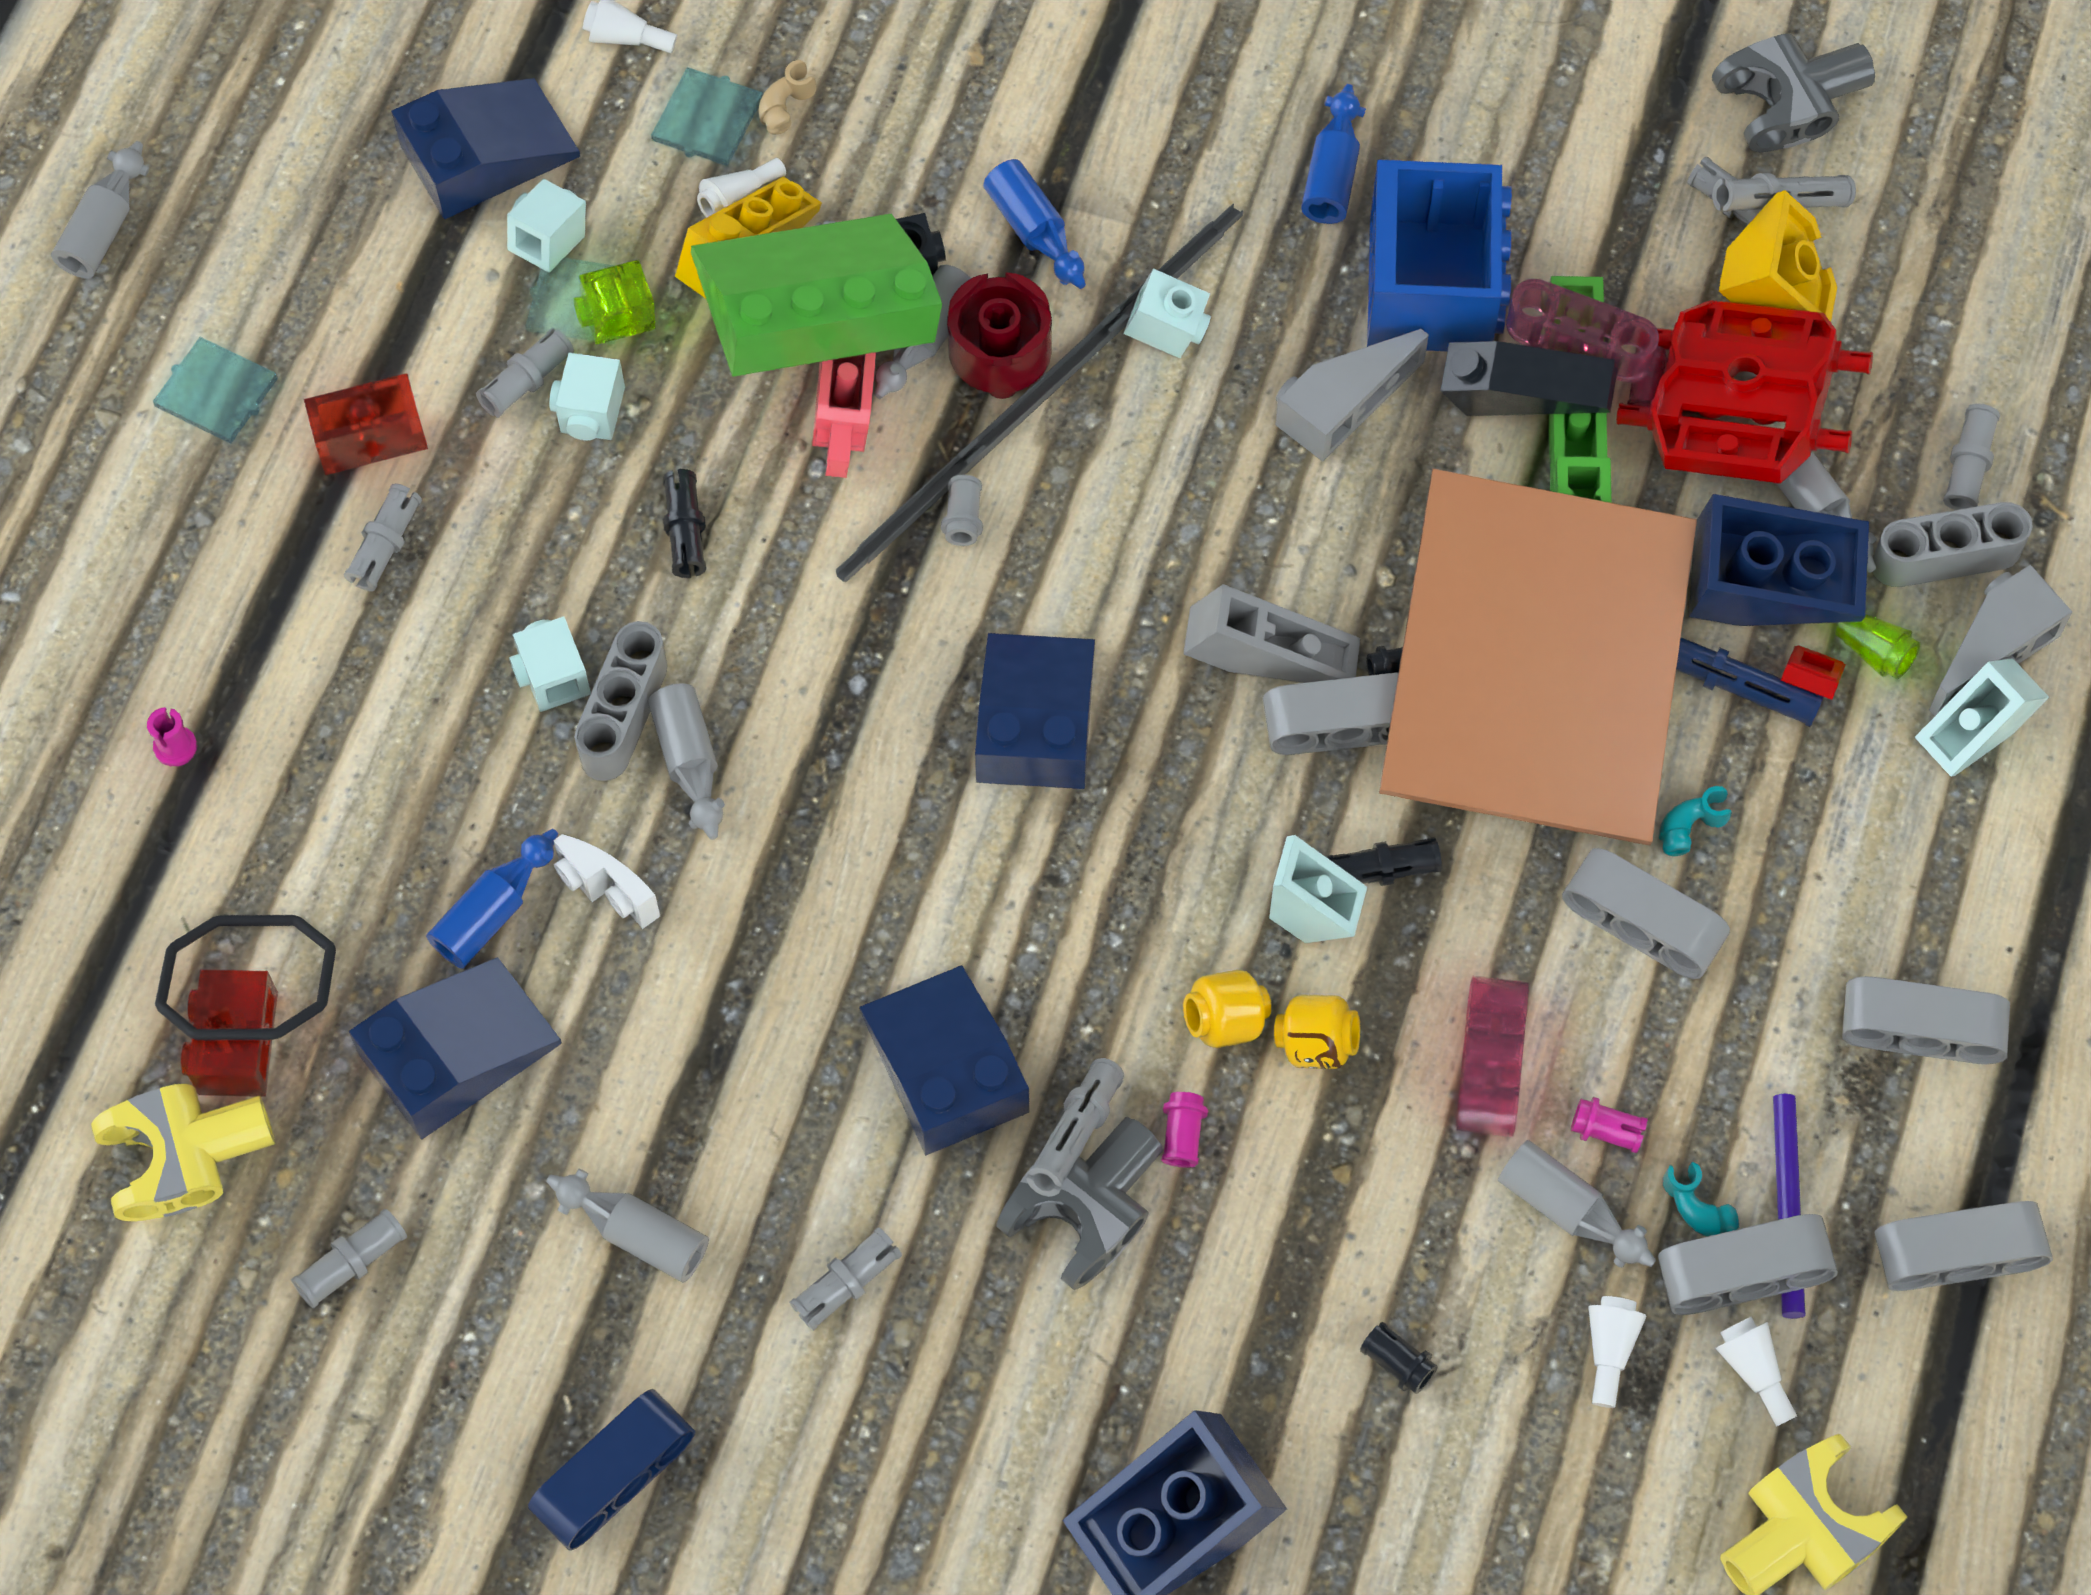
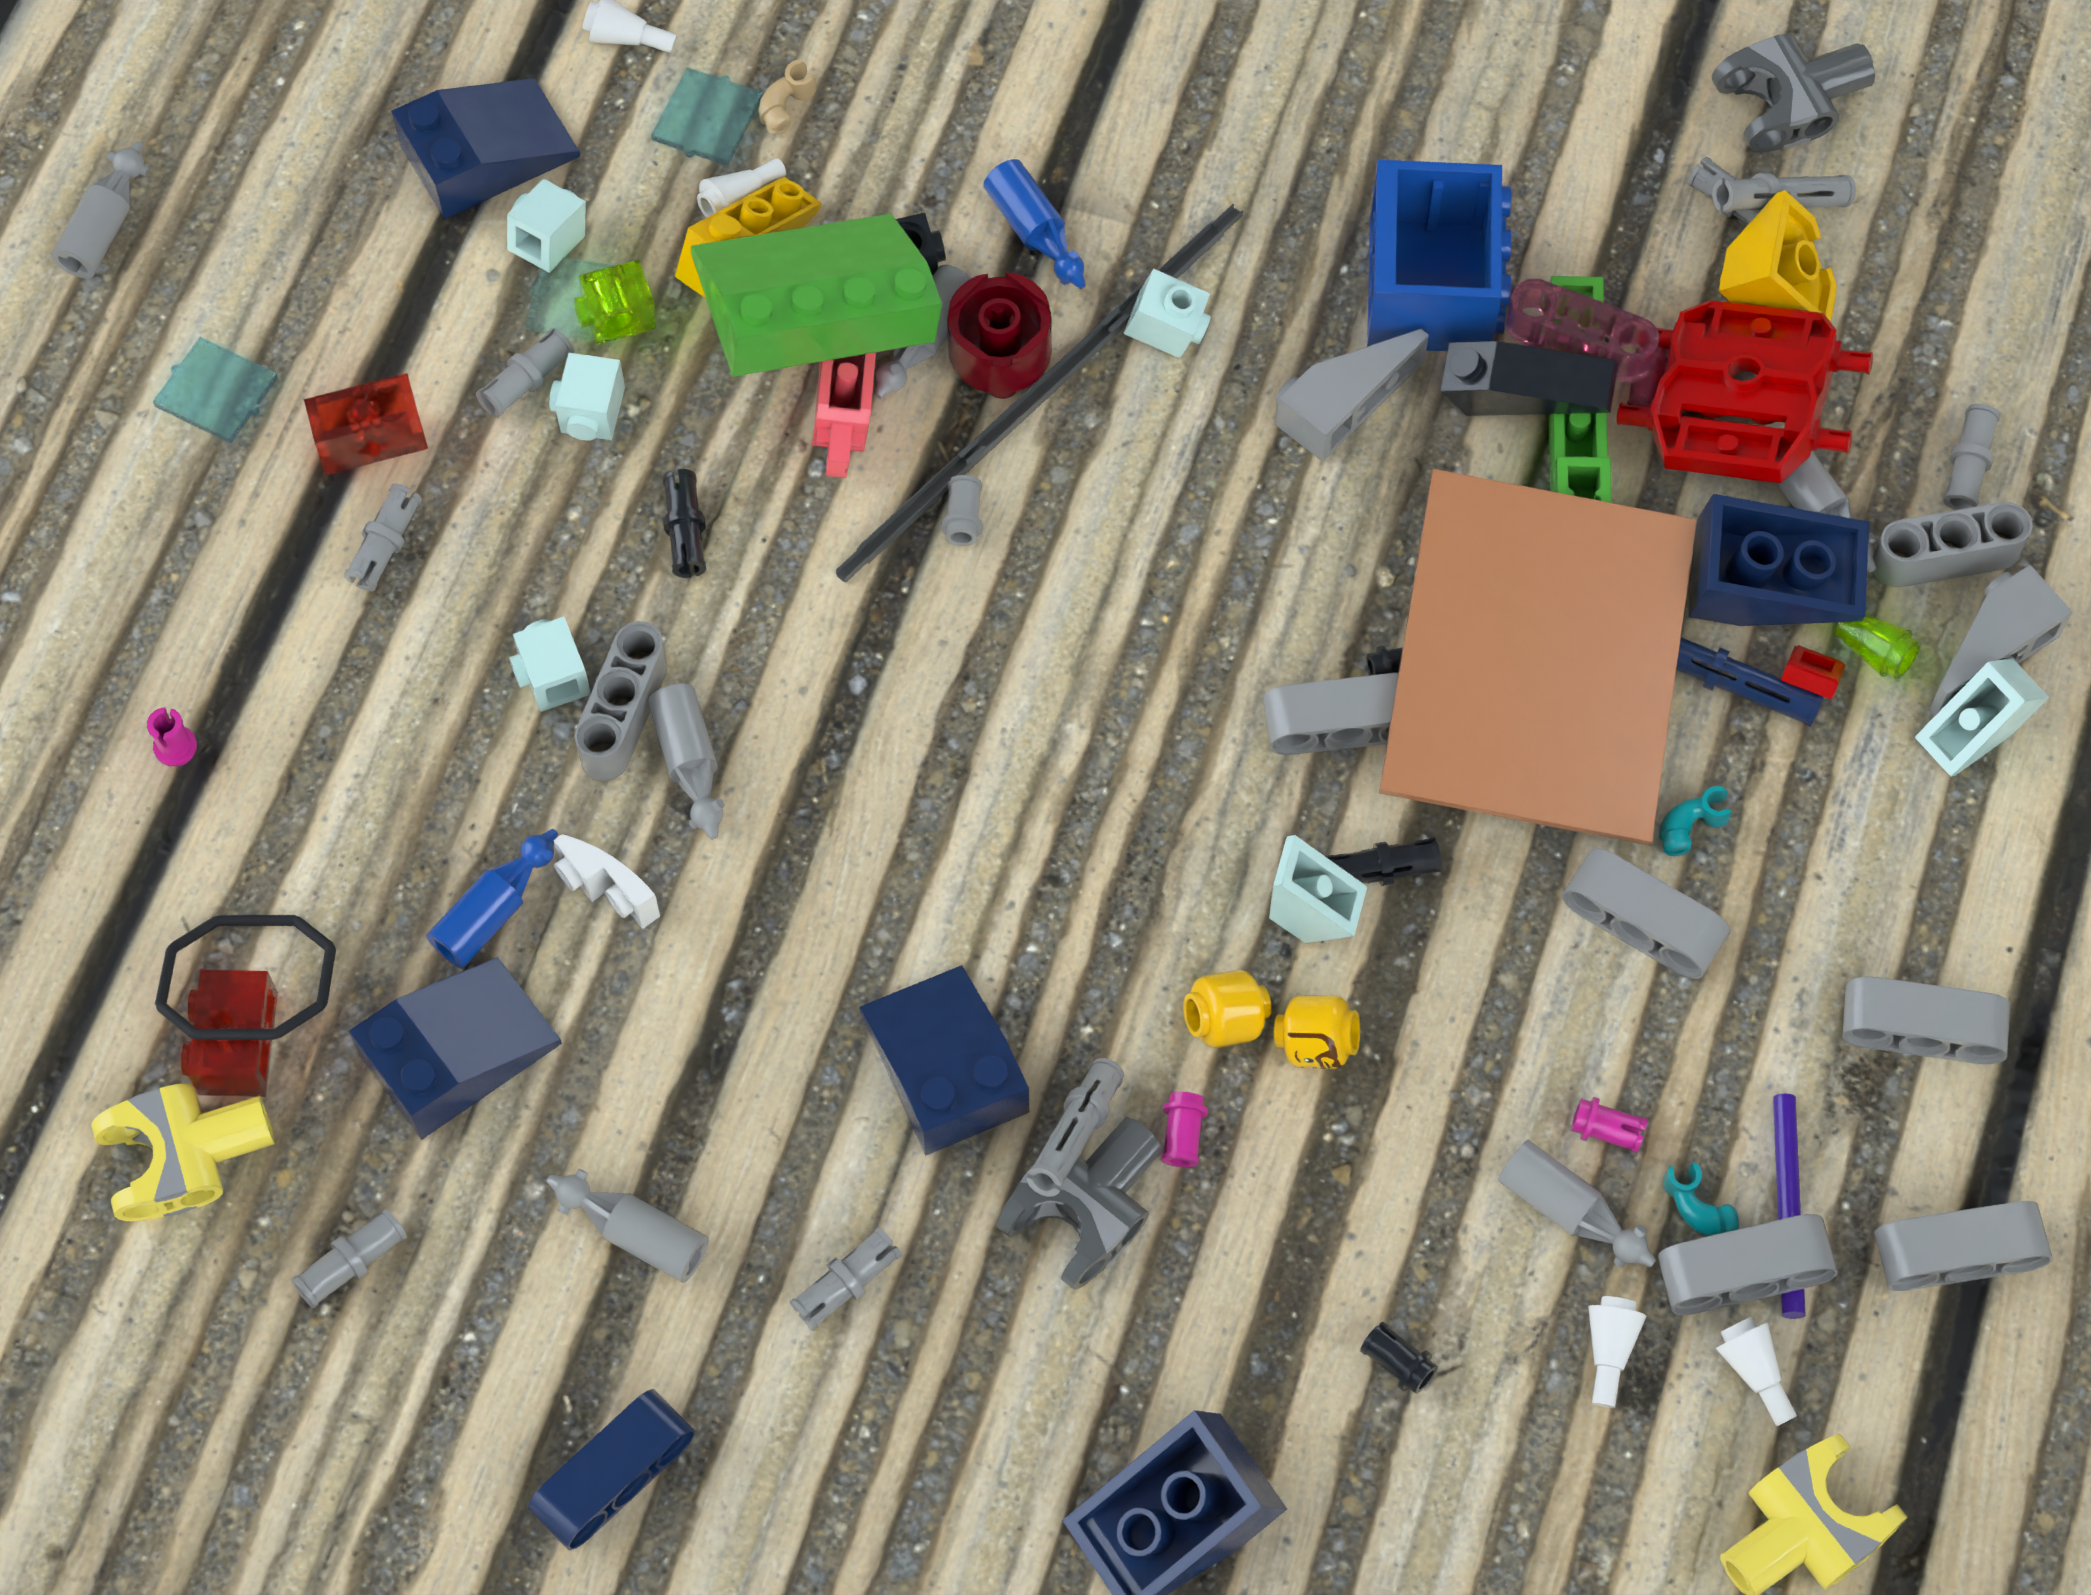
dark blue slope [975,633,1095,789] -> none
light grey slope [1184,584,1360,683] -> none
blue wheel [1301,84,1366,224] -> none
clear pink beam [1456,975,1529,1138] -> none

